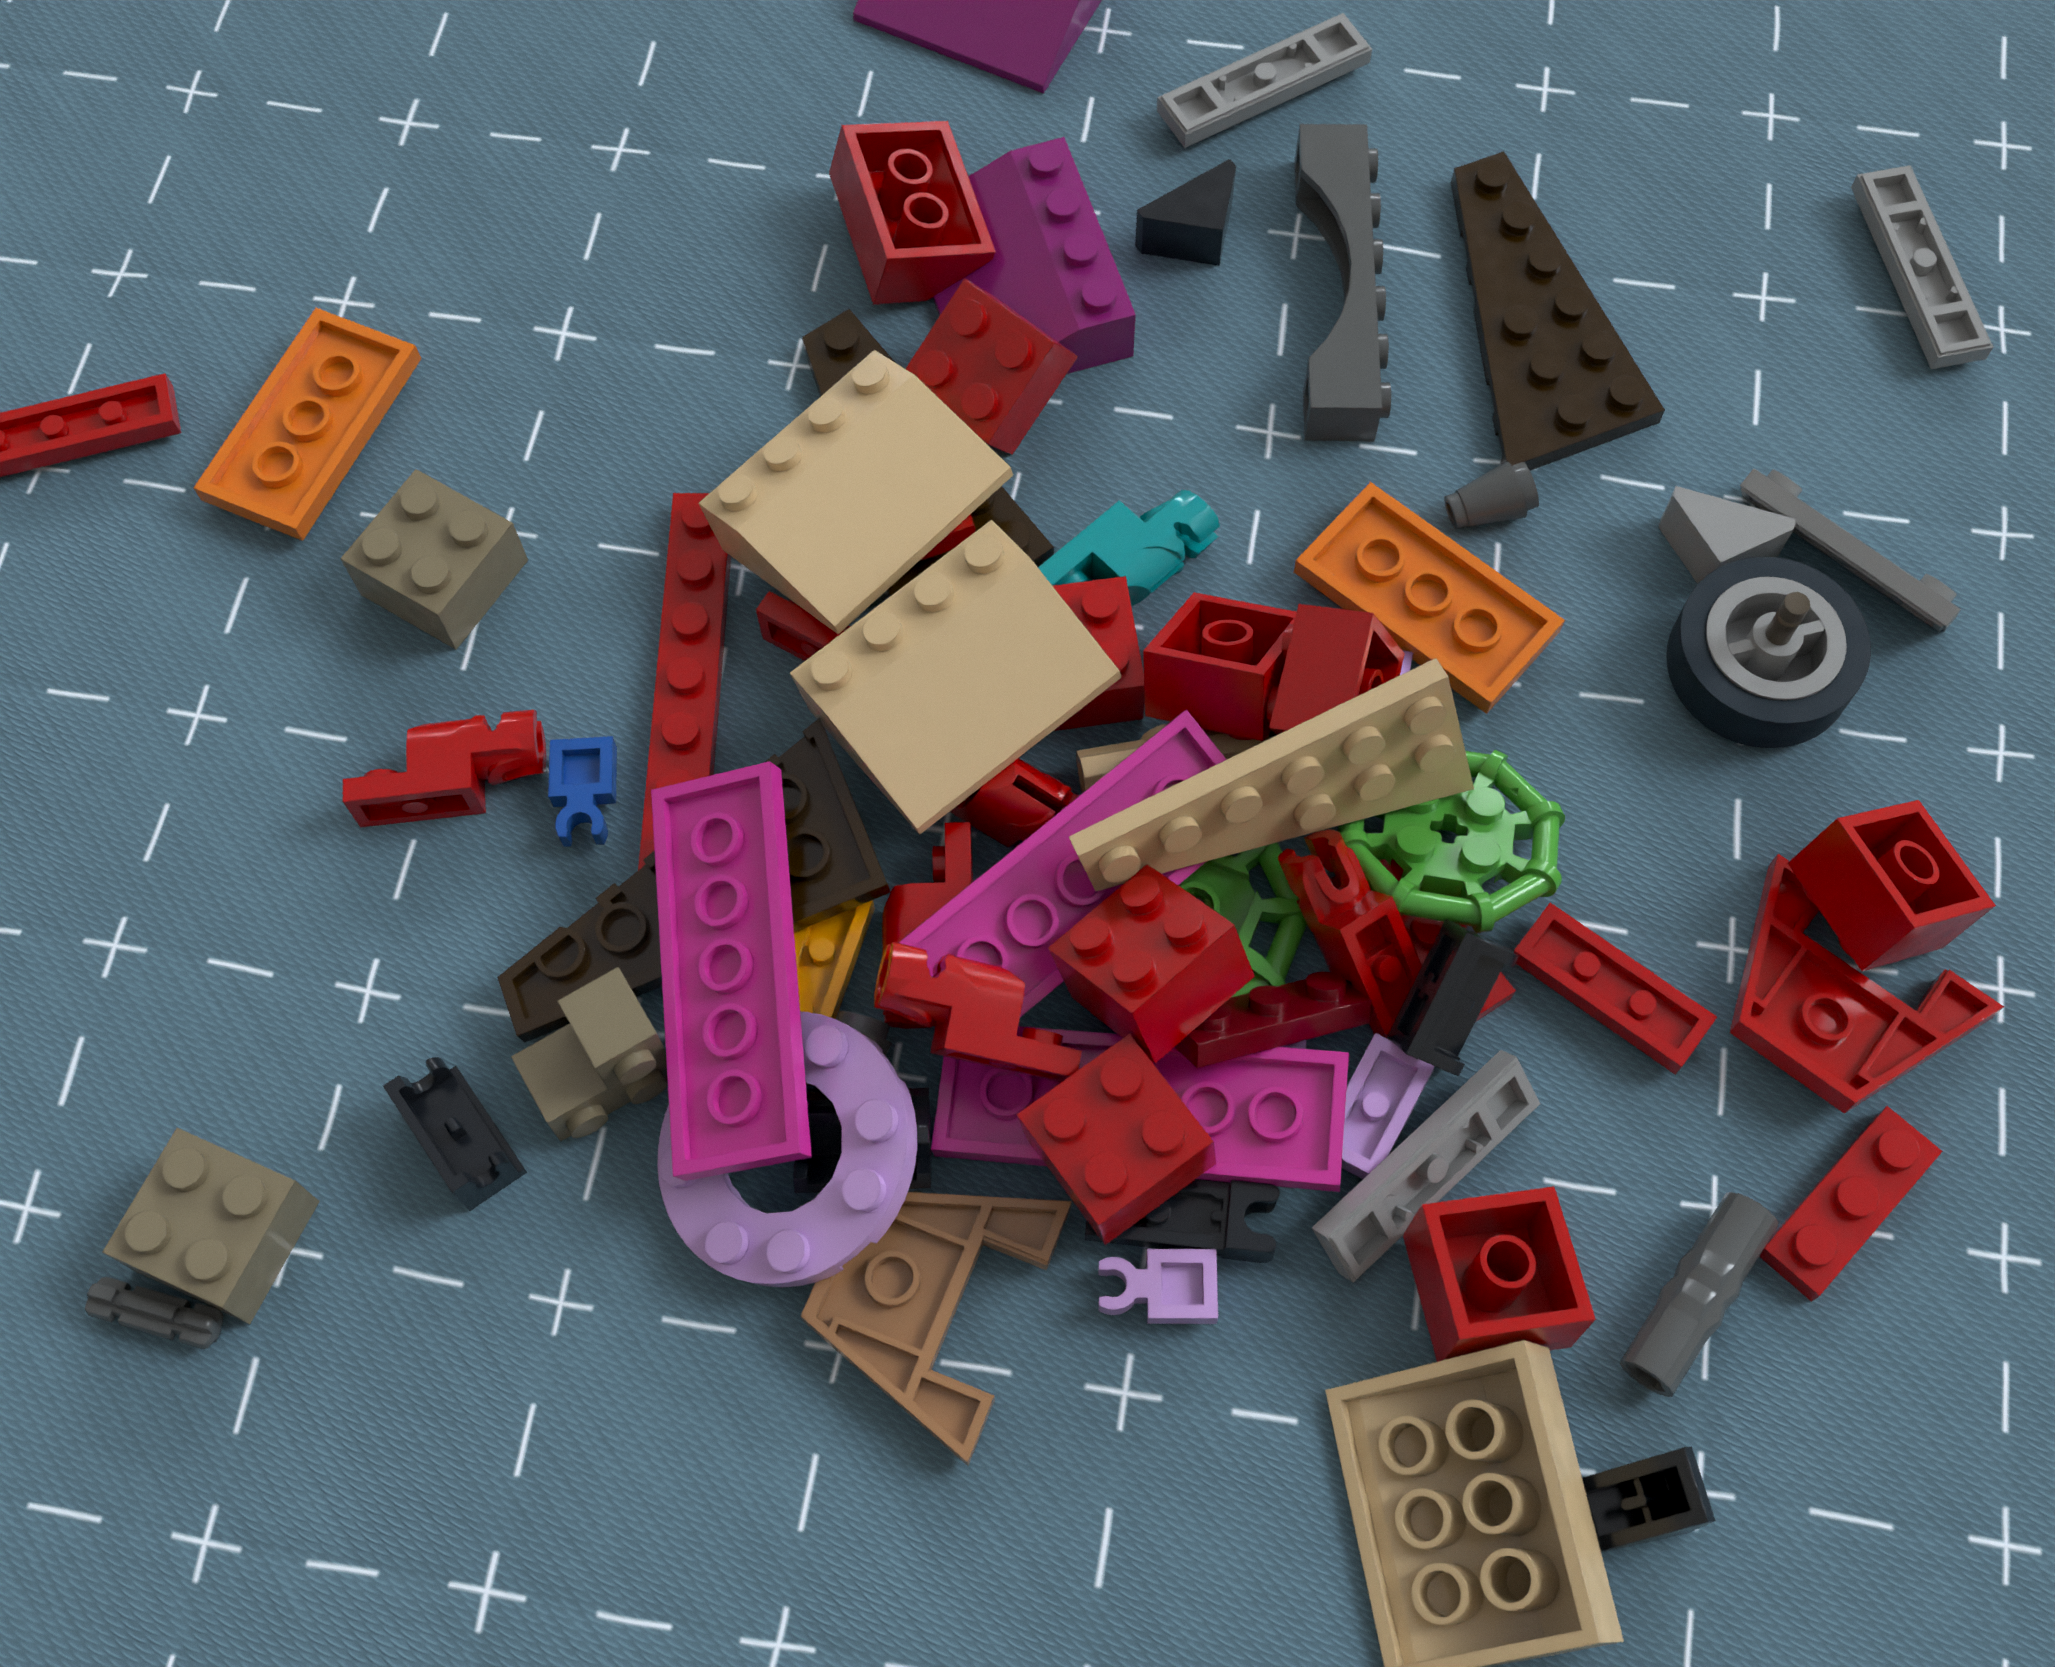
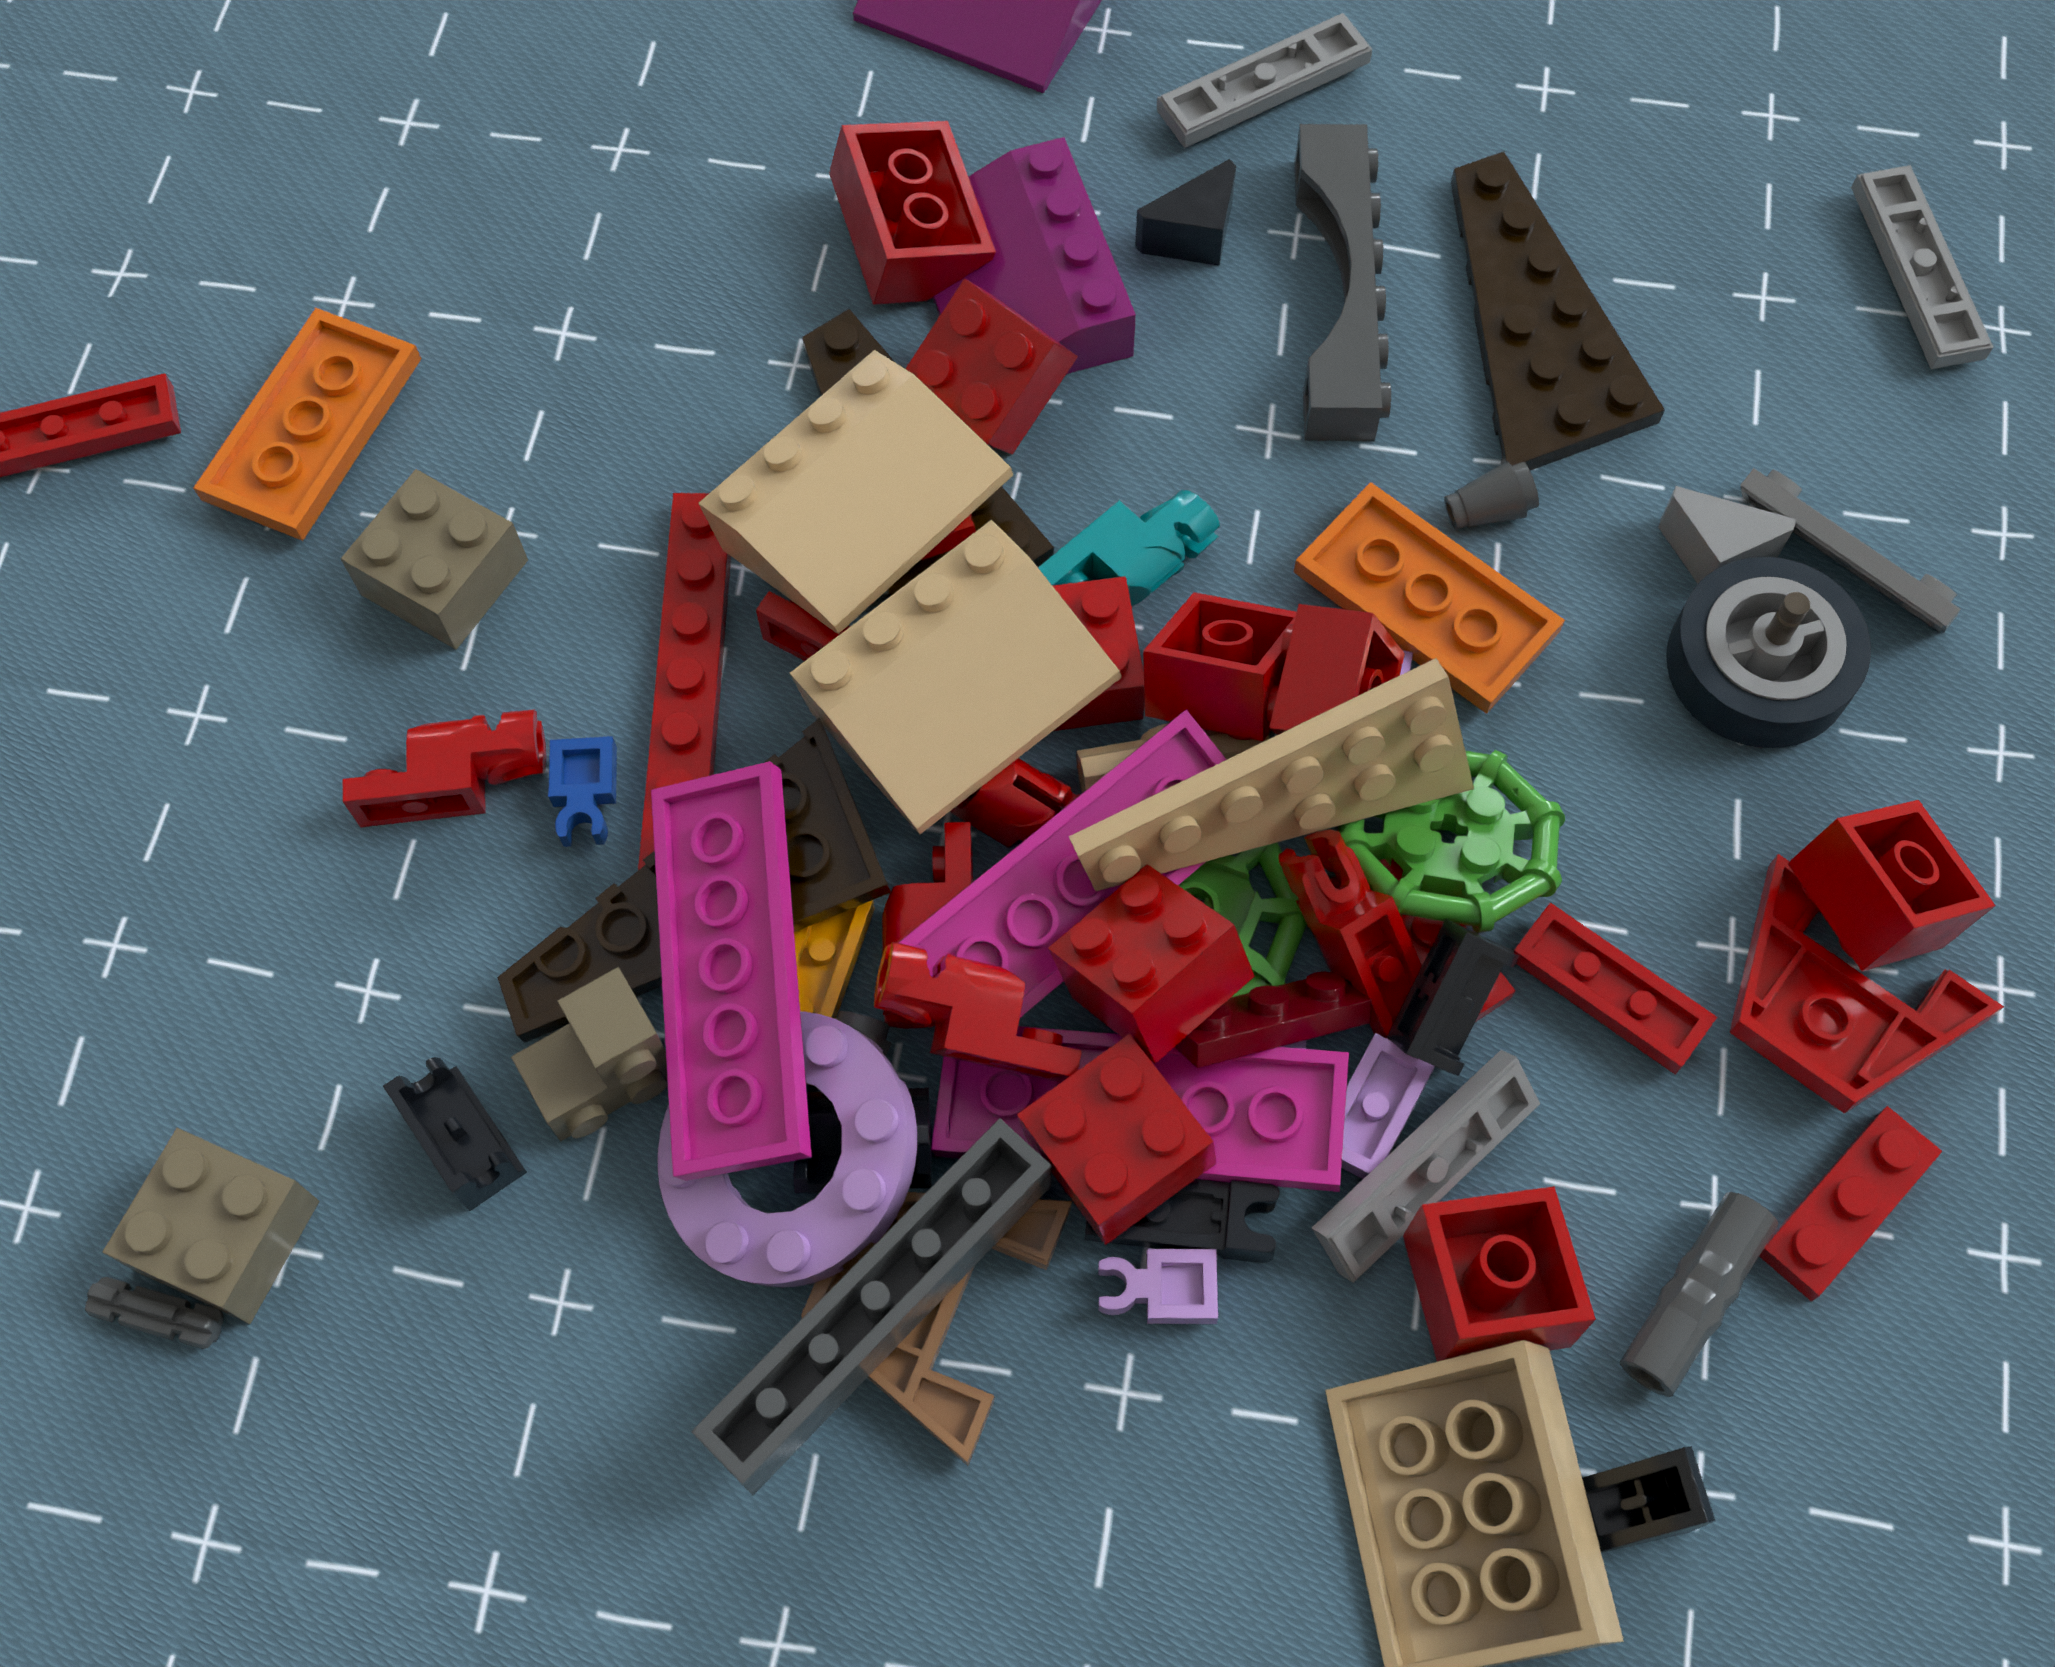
none -> dark grey brick [691,1118,1051,1496]

